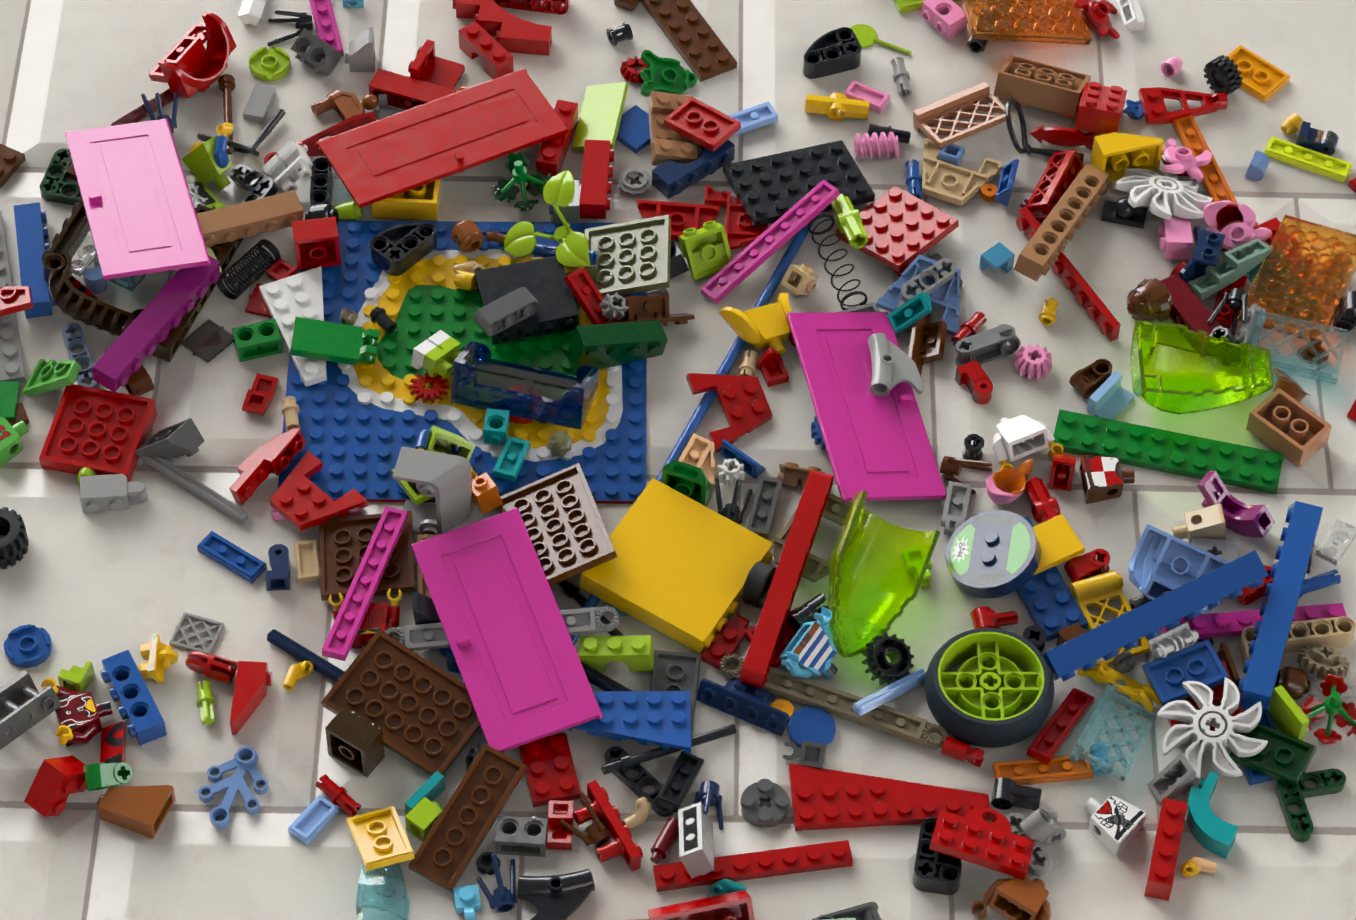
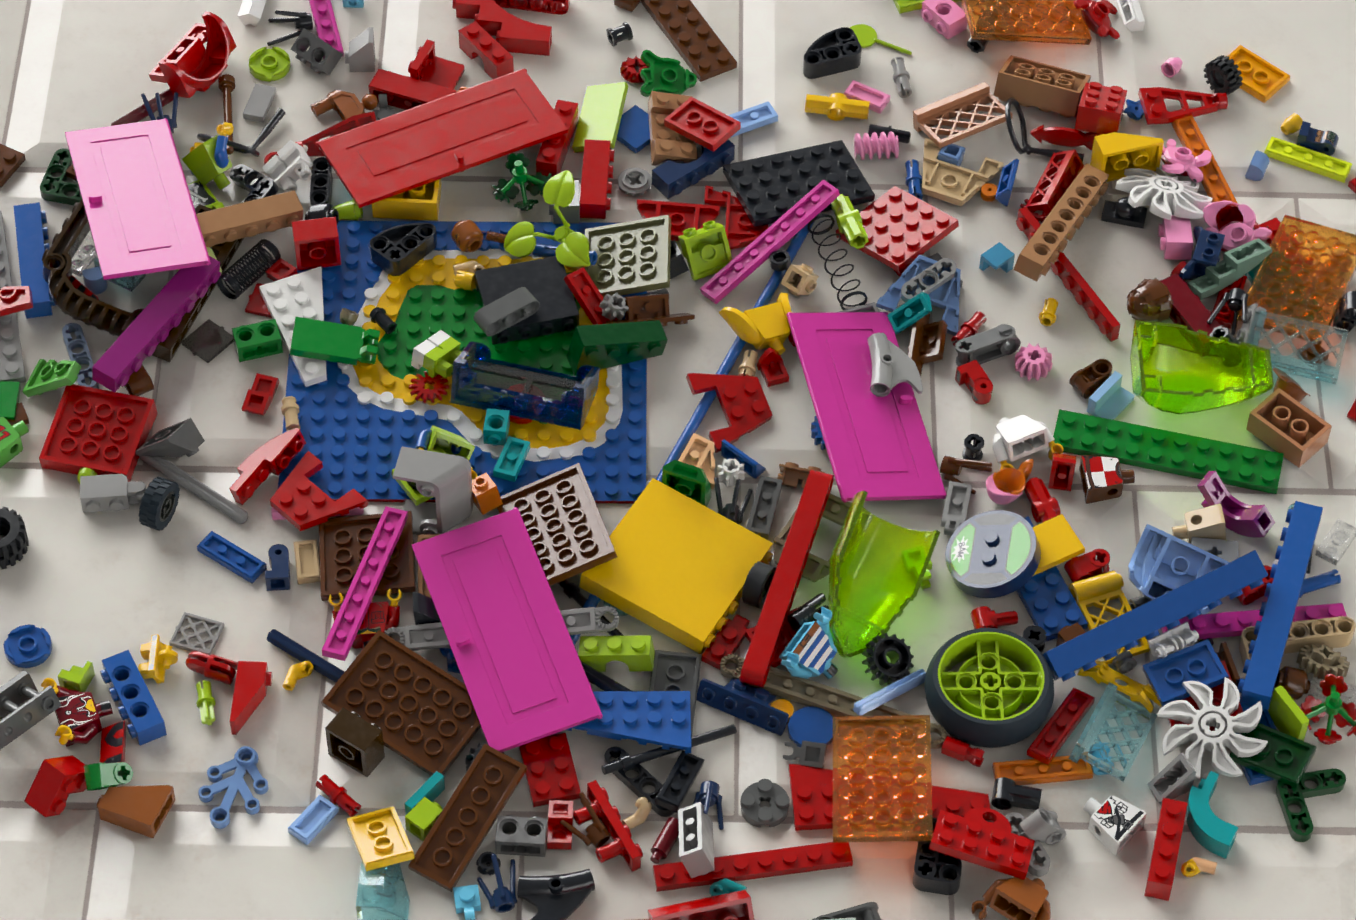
olive piece [547,430,573,457] -> none
none -> black wheel [139,476,180,531]
none -> black tile [769,250,791,272]
none -> clear orange plate [833,715,933,842]

